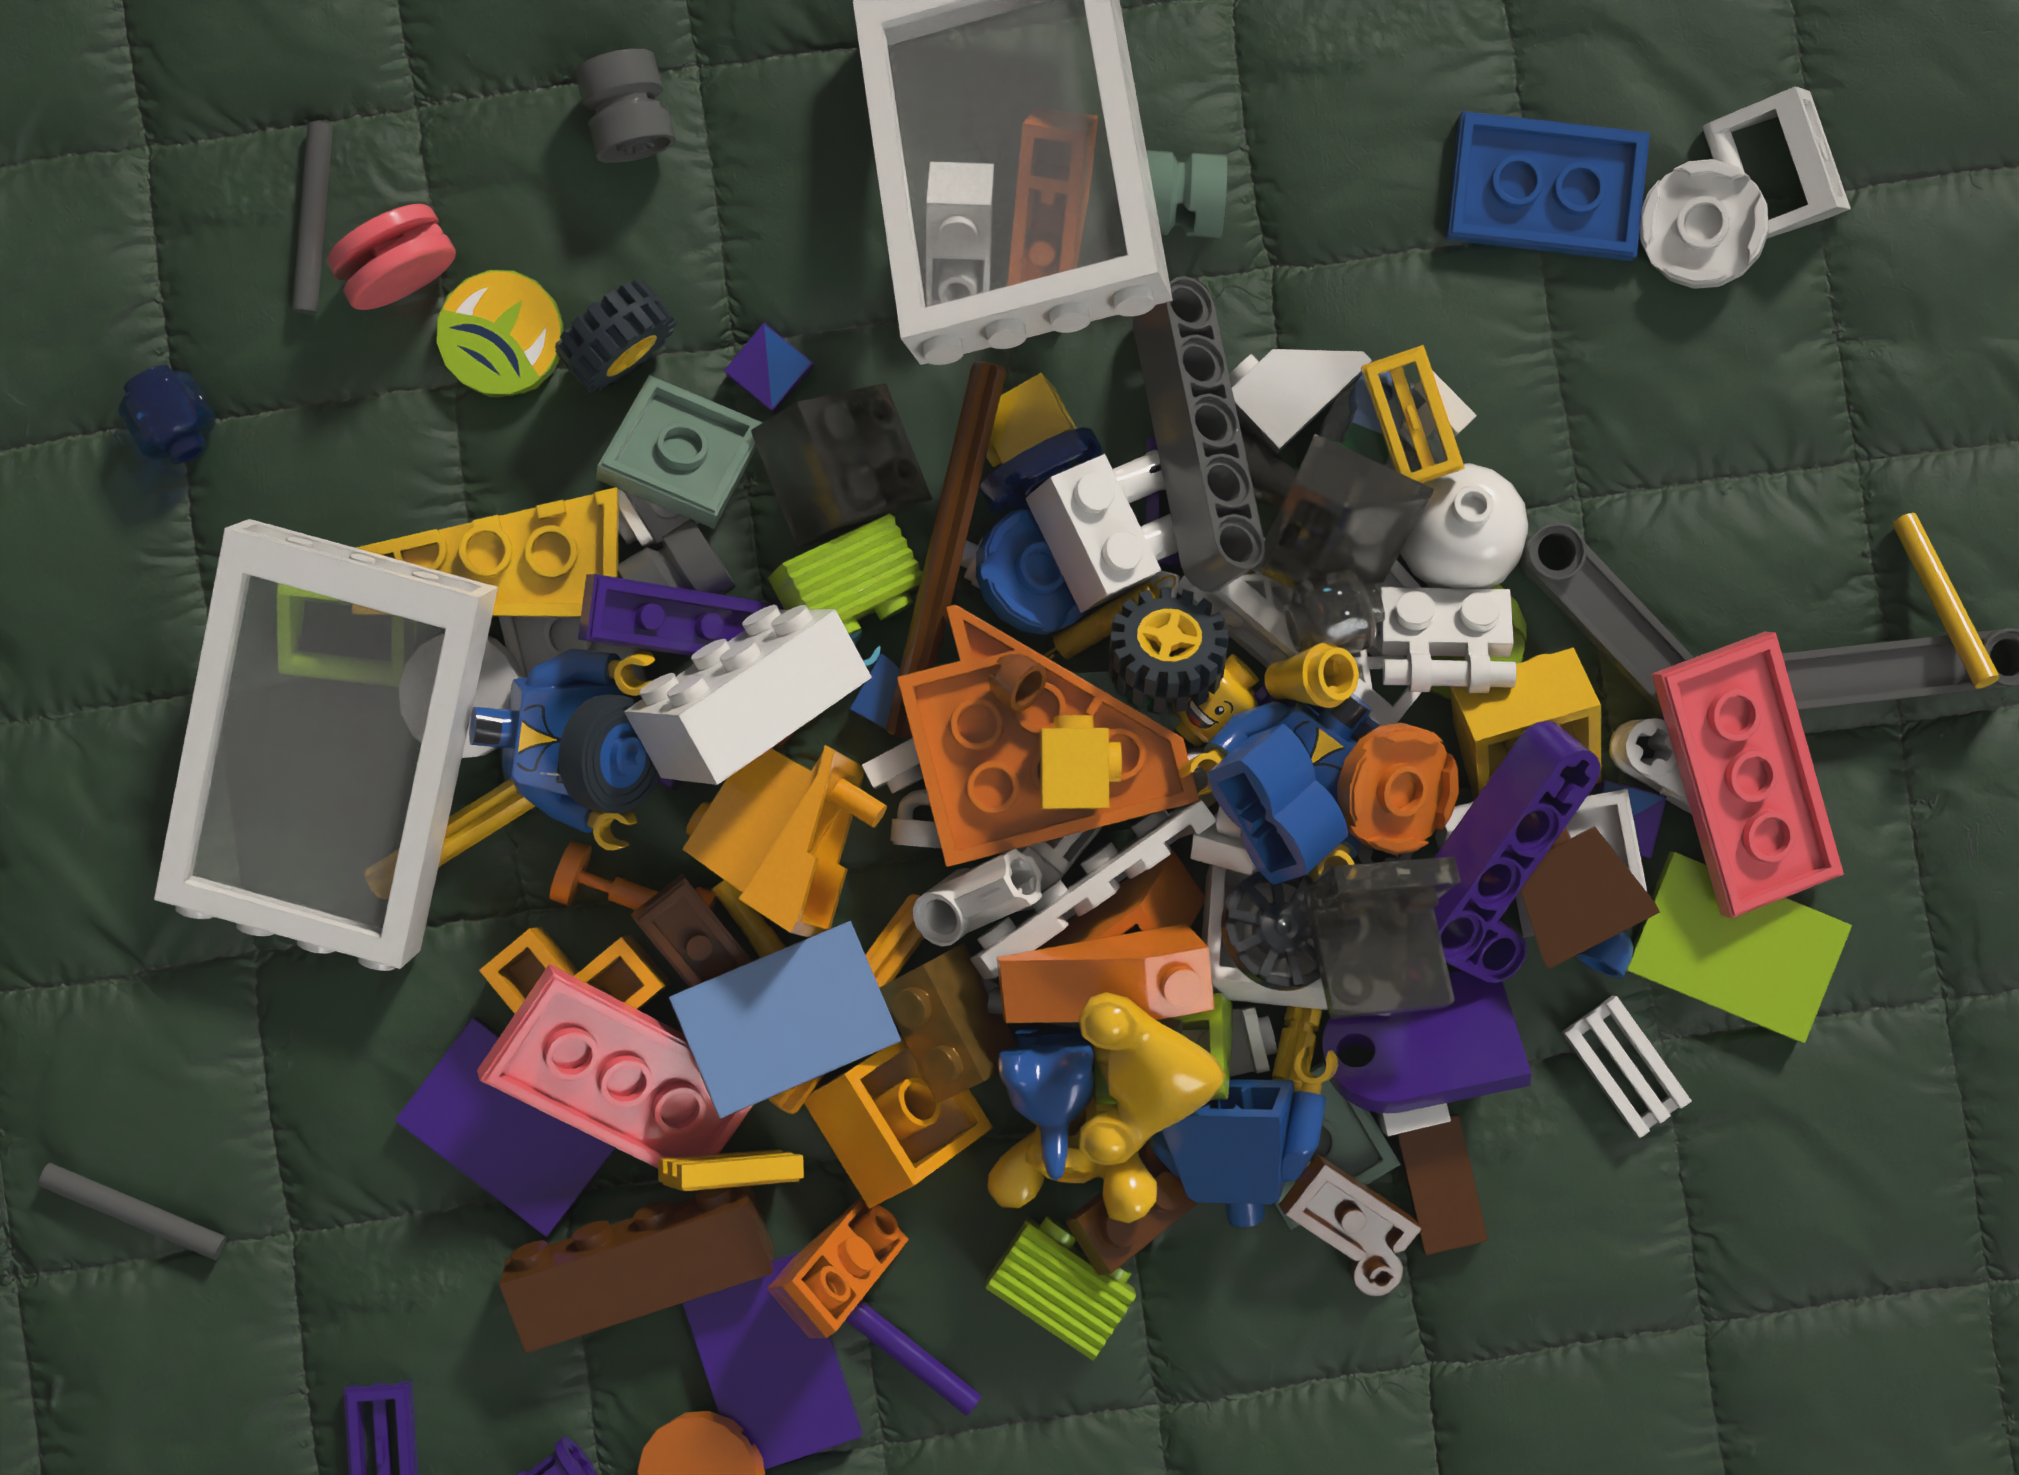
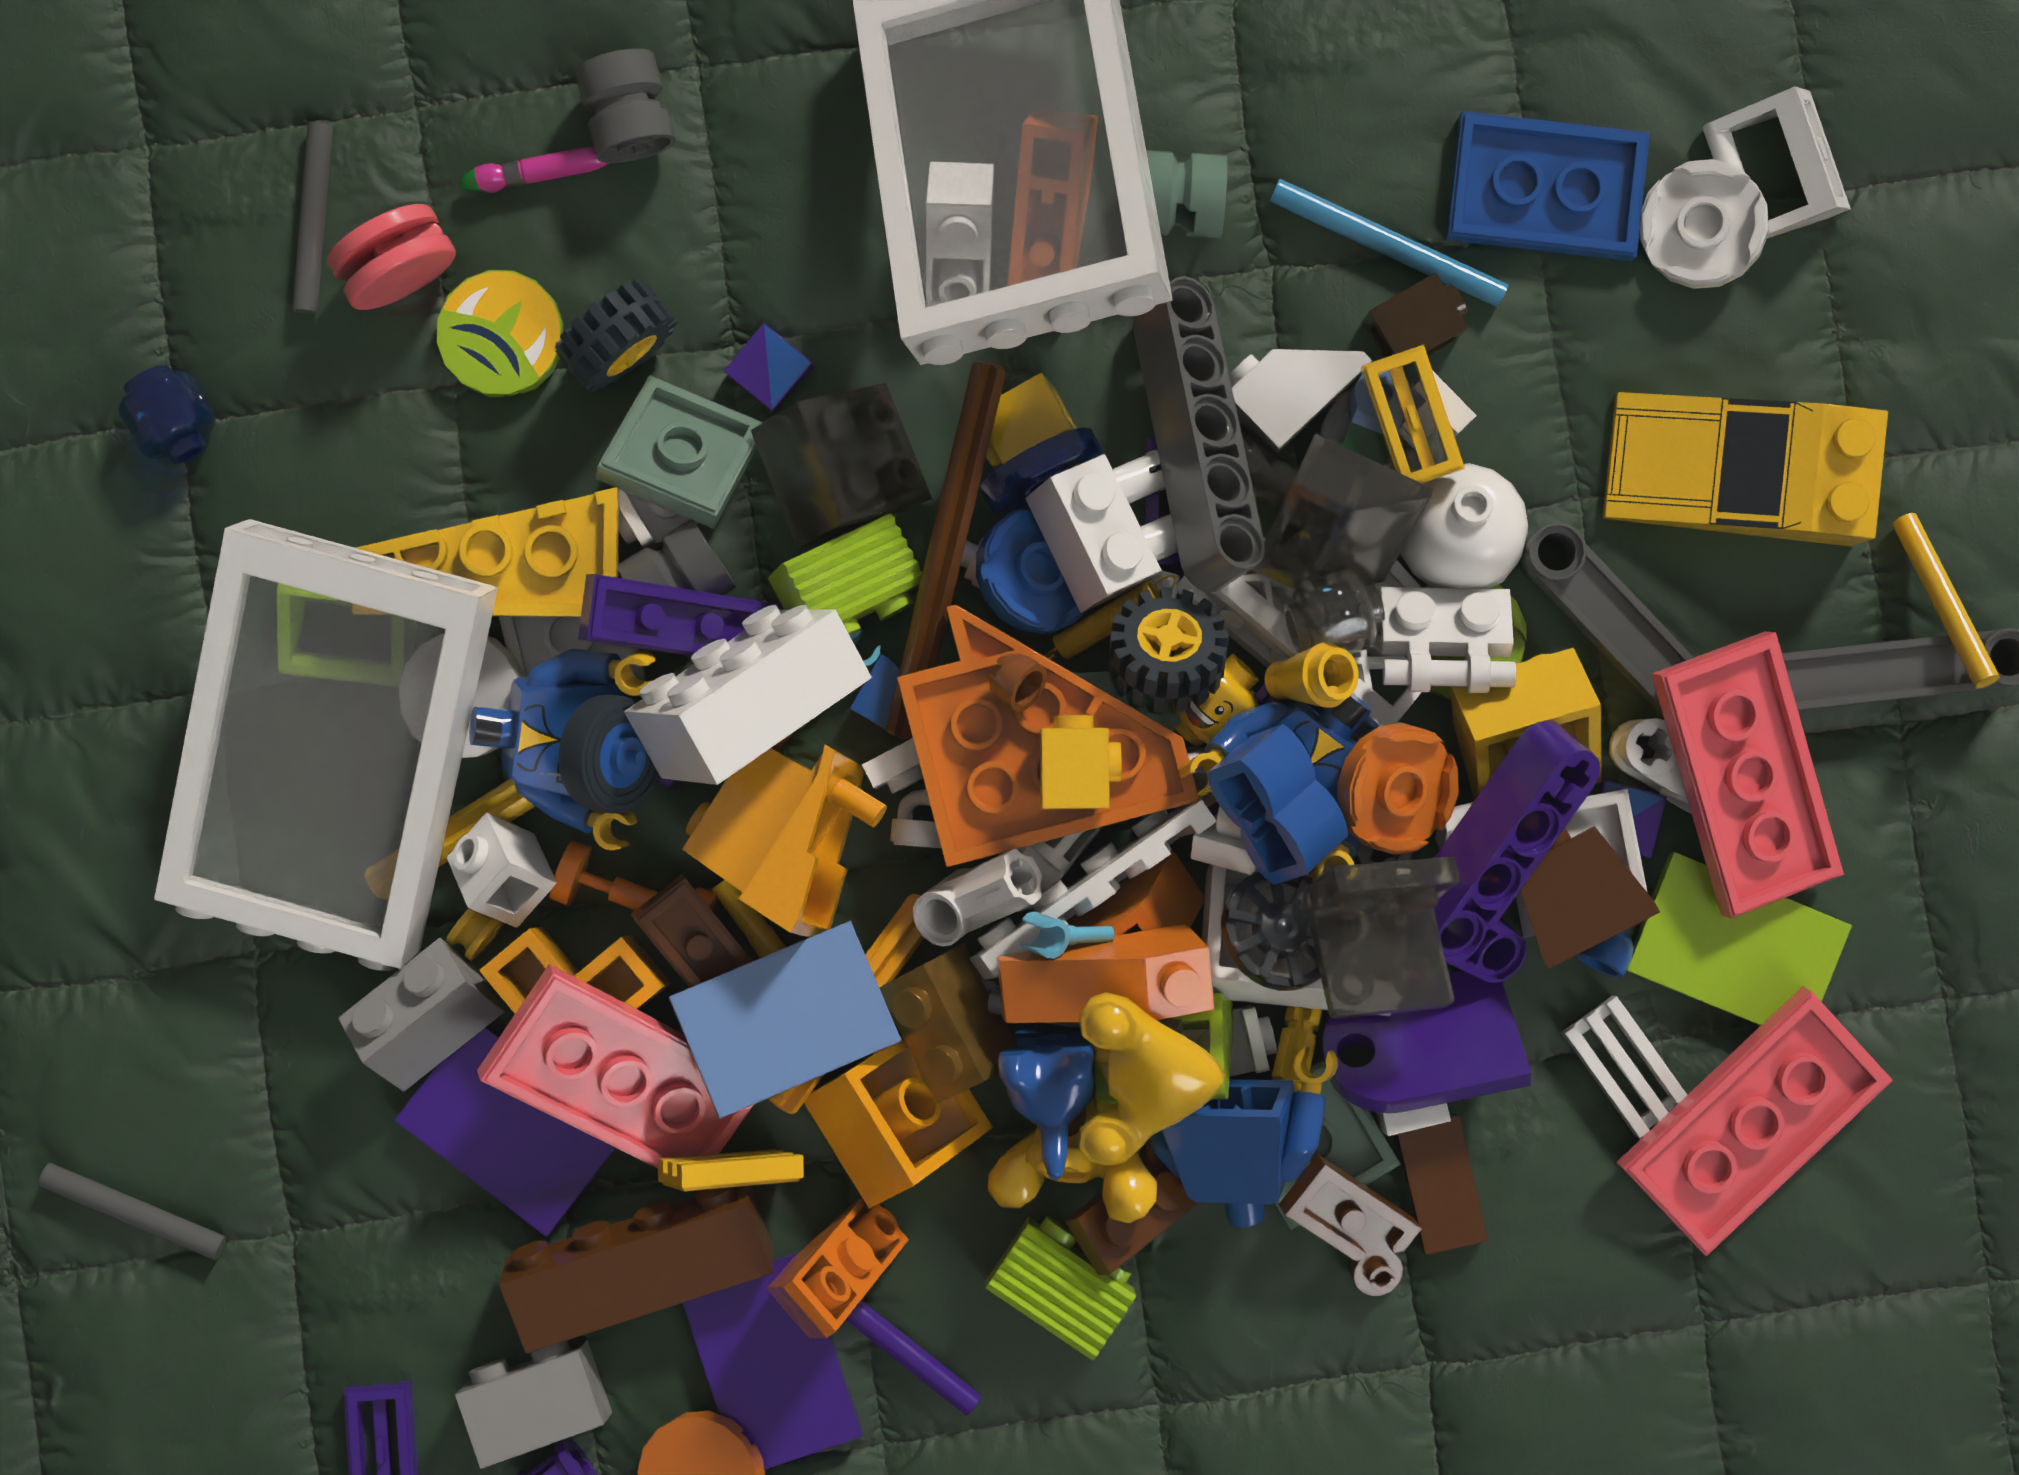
none -> light grey brick [338,938,505,1092]
none -> yellow bush [445,909,505,961]
none -> white brick [447,813,557,928]
none -> light grey brick [455,1340,612,1469]
none -> dark pink piece [459,146,609,193]
none -> medium azure hand [1020,912,1115,959]
none -> dark azure bar [1269,179,1509,308]
none -> dark brown brick [1362,273,1468,370]
none -> yellow slope [1602,392,1888,547]
none -> coral tile [1616,986,1893,1256]

